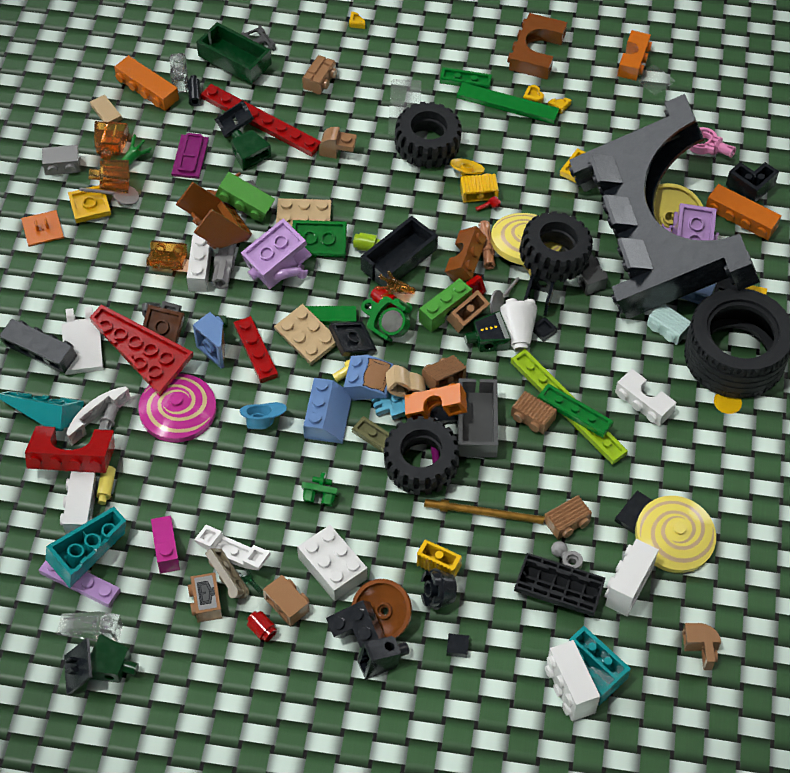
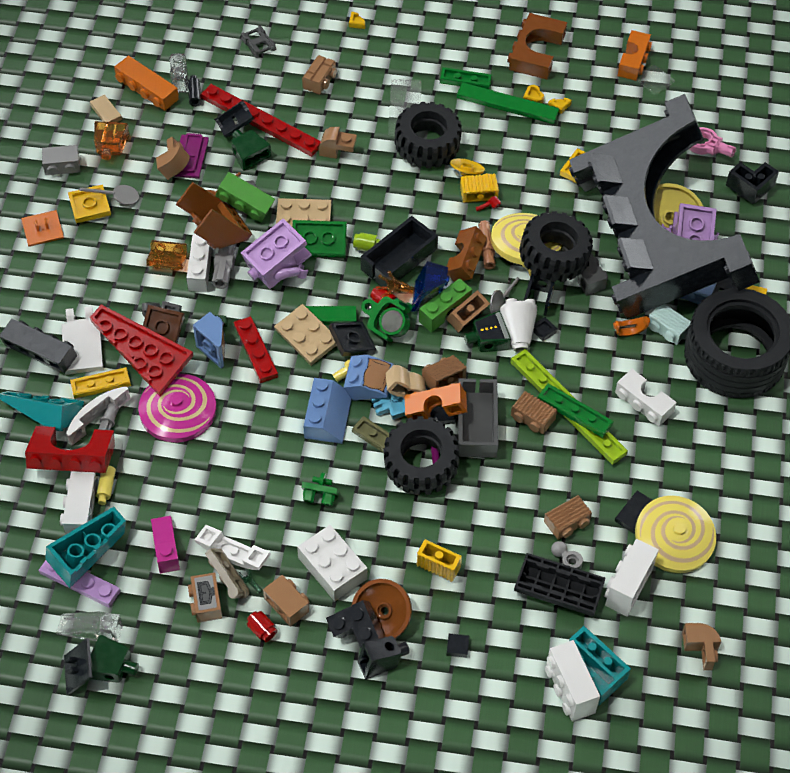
clear orange torso [88,160,130,193] -> none
green piece [115,134,152,174] -> none
dark green piece [196,22,272,84] -> none
dark azure piece [240,402,287,429] -> none
black cone [421,568,457,610] -> none
pearl gold bar [424,499,544,524] -> none
red plate [466,275,486,295] -> none
orange brick [706,184,782,240] -> none
yellow piece [714,394,742,414] -> none
none -> yellow tile [70,367,131,399]
none -> medium nougat brick [156,137,190,180]
none -> clear blue slope [411,261,450,312]
none -> orange helmet [613,316,650,336]

